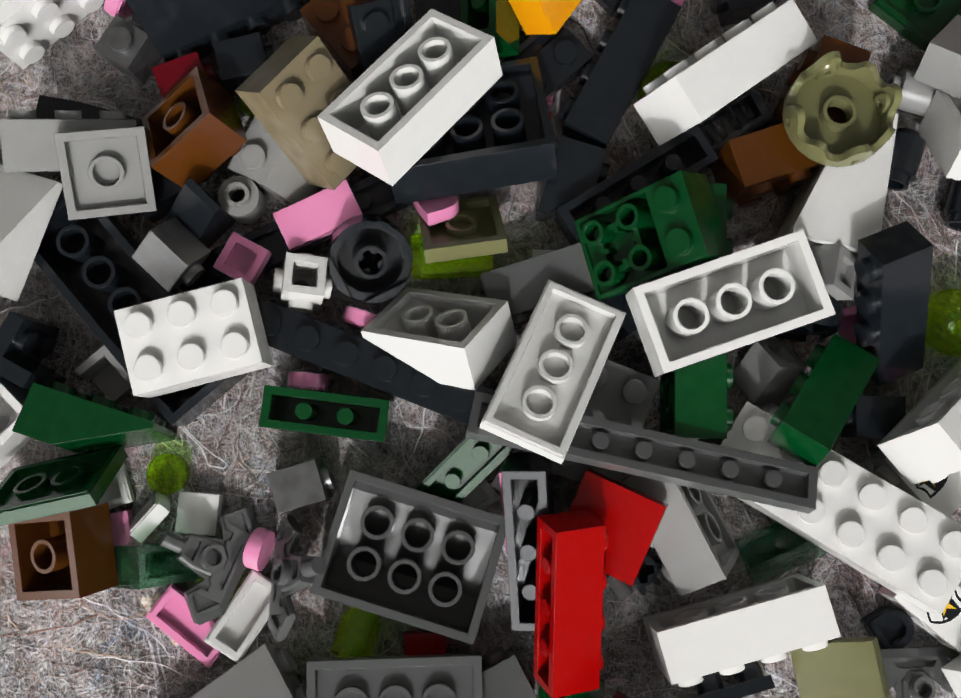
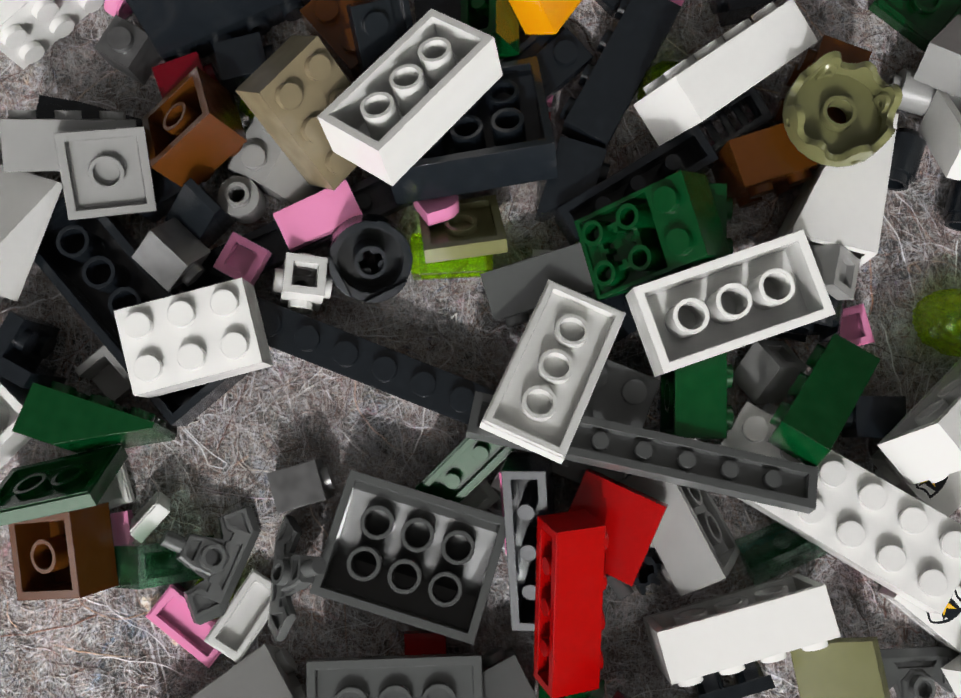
clear neon green tile [146,454,191,495] -> none
white tile [175,491,223,536] -> none
bright pink tile [243,527,275,571] -> none
dark green brick [259,385,394,442] -> none
bright pink tile [287,371,330,392] -> none
clear neon green brick [330,606,382,657] -> none
bright pink tile [342,306,377,330] -> none
white slope [361,287,517,391] -> none
black brick [854,221,933,387] -> none
black tile [860,606,914,649] -> none

